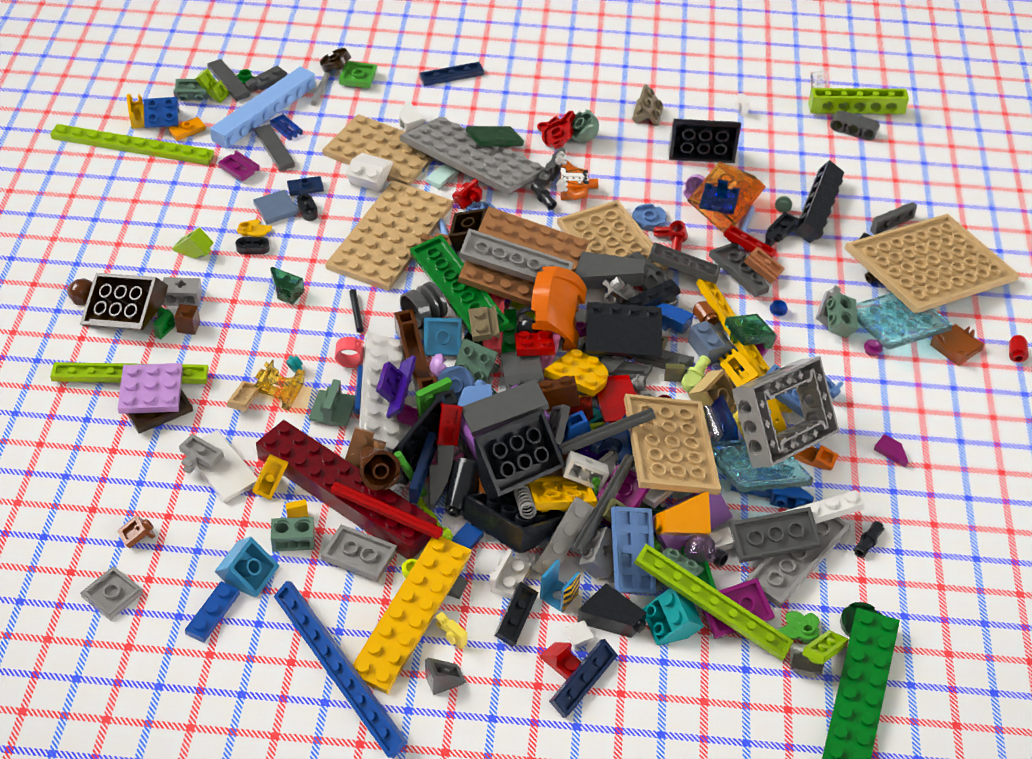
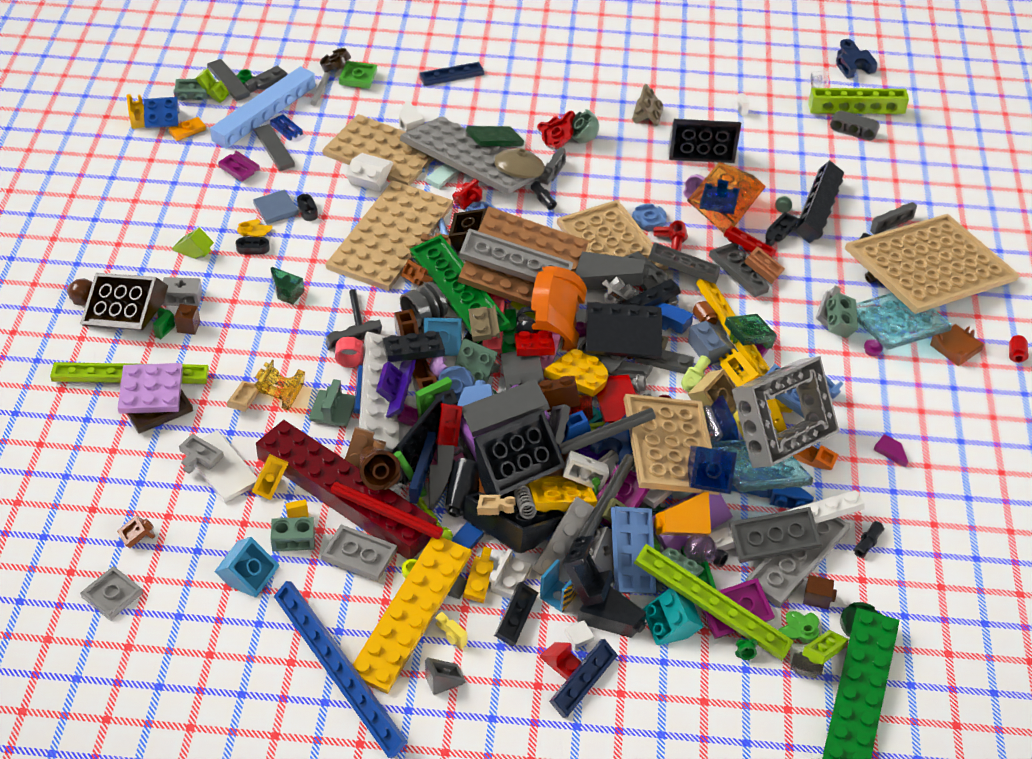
lime plate [50,124,215,165] -> none
blue plate [185,581,240,643] -> none
teal plate [286,355,303,373] -> none
dark blue plate [287,176,324,196] -> none
torso [555,151,598,200] -> none
olive tile [664,363,685,382] -> none
light blue bar [739,205,755,232] -> none
clear blue plate [769,300,788,316] -> none
none -> dark grey plate [326,319,382,350]
none -> black plate [382,331,445,362]
none -> dark orange hinge [401,259,433,286]
none -> yellow hinge [463,546,494,603]
none -> tan plate [477,495,516,515]
none -> dark tan dish [494,148,545,179]
none -> black panel [563,535,614,606]
none -> clear blue slope [688,446,737,494]
none -> green plate [735,639,758,660]
none -> reddish brown brick [803,575,837,610]
none -> dark blue piece [836,39,877,78]

